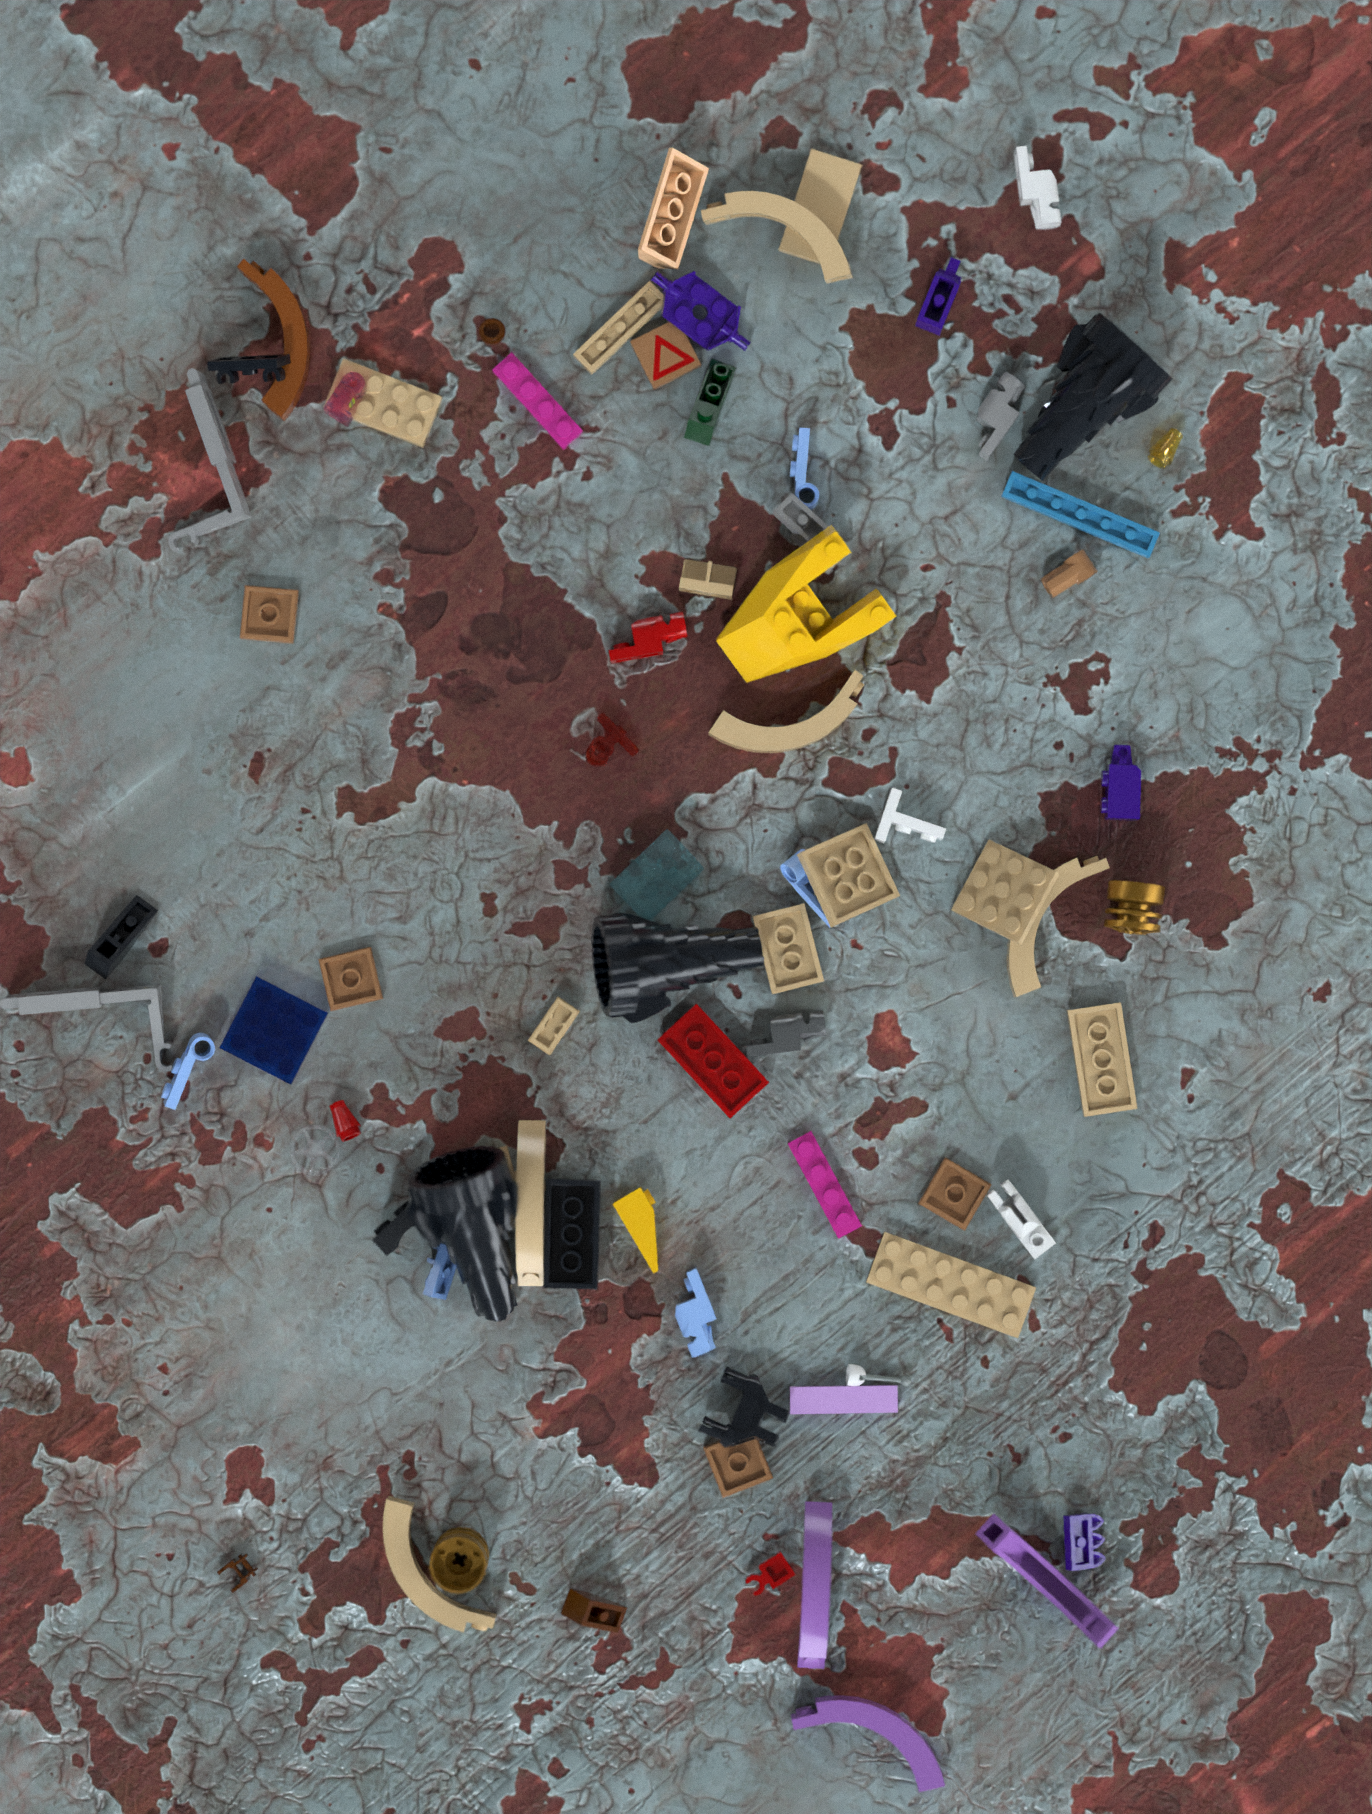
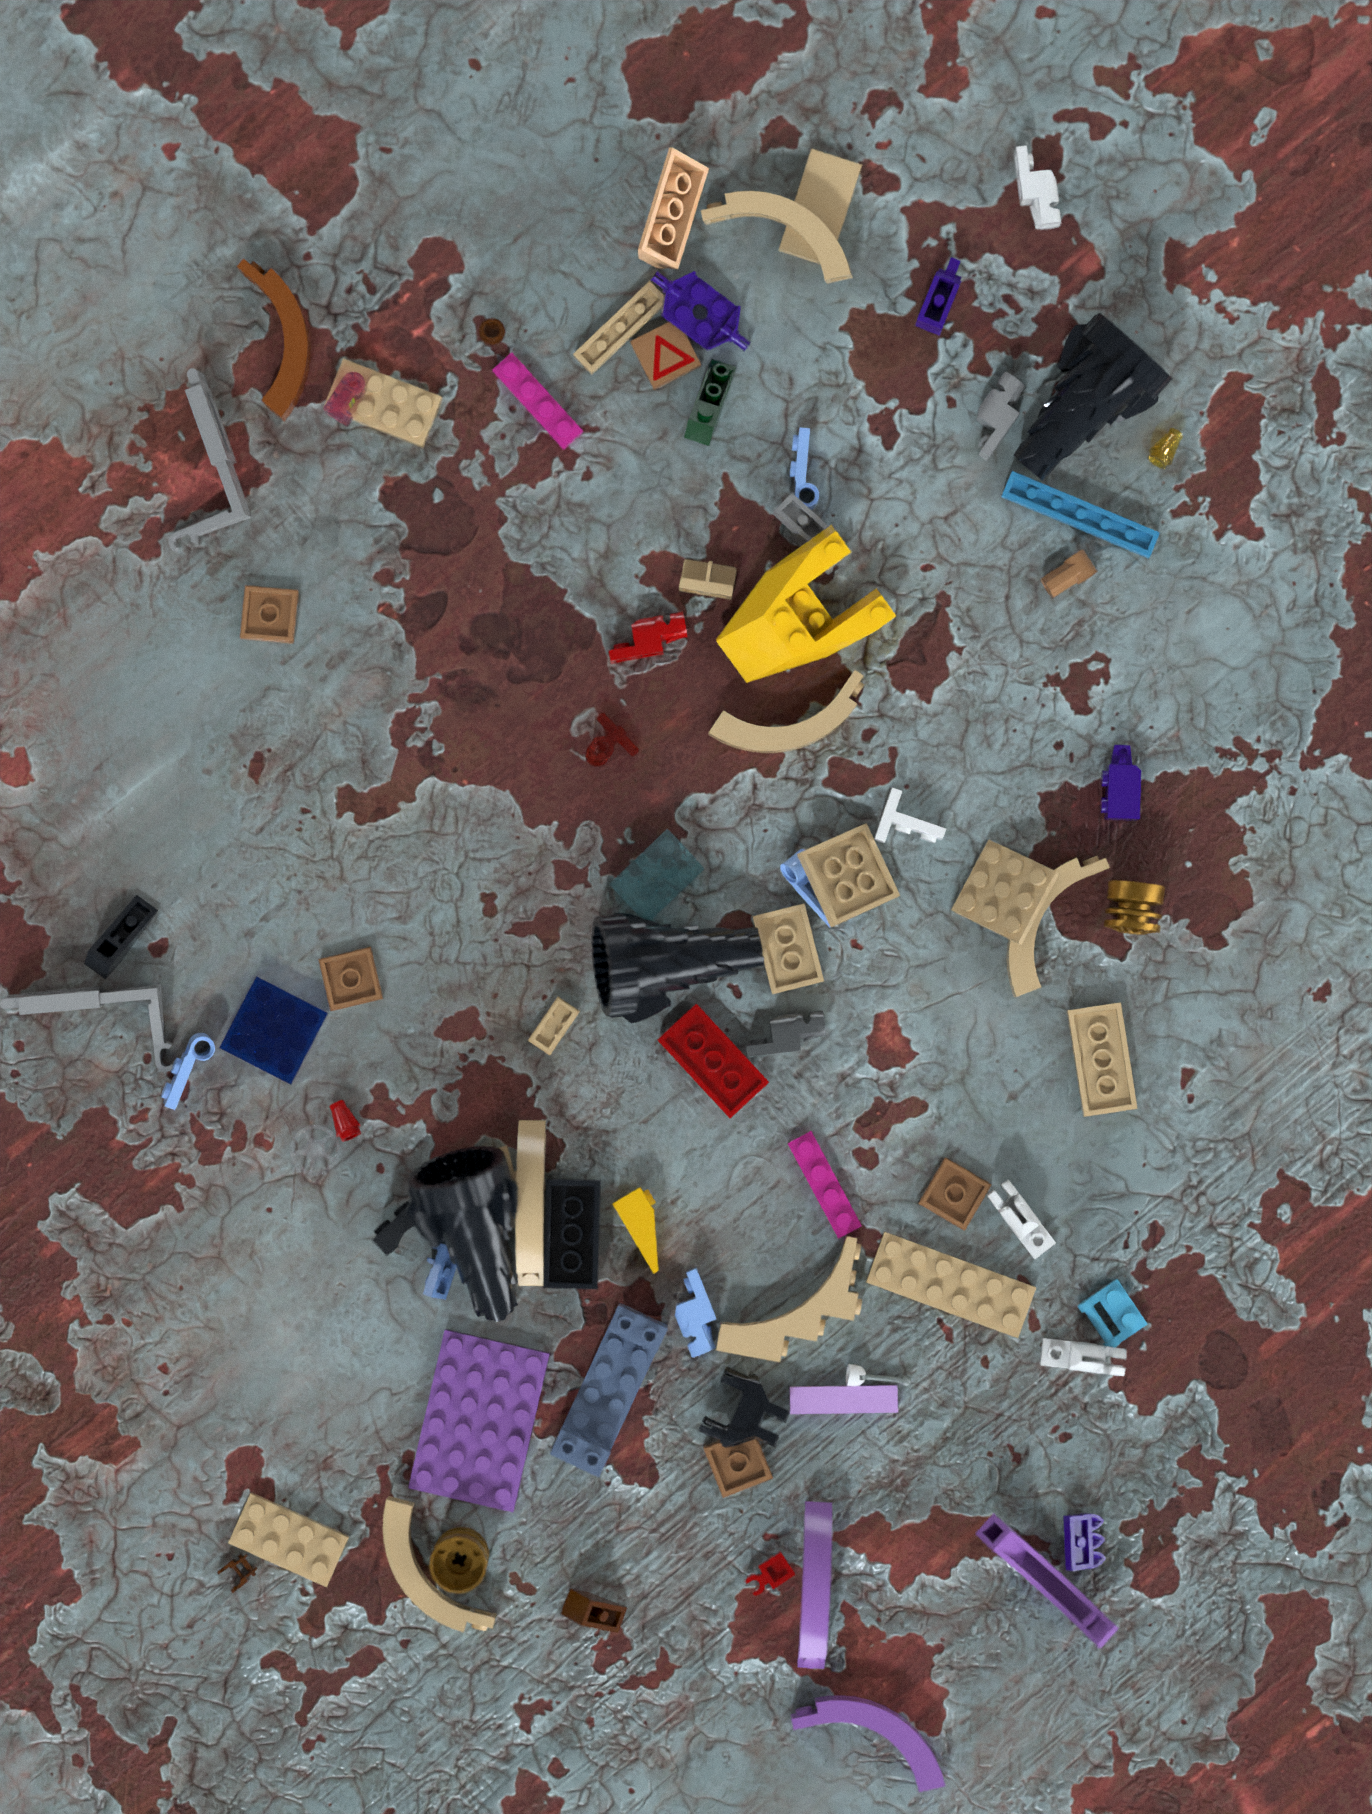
black plate [207,354,291,384] -> none
none -> tan plate [228,1492,349,1587]
none -> medium lavender plate [408,1329,550,1512]
none -> sand blue plate [550,1303,668,1477]
none -> tan arch [716,1235,862,1362]
none -> white plate [1040,1338,1127,1376]
none -> medium azure plate [1077,1279,1147,1347]

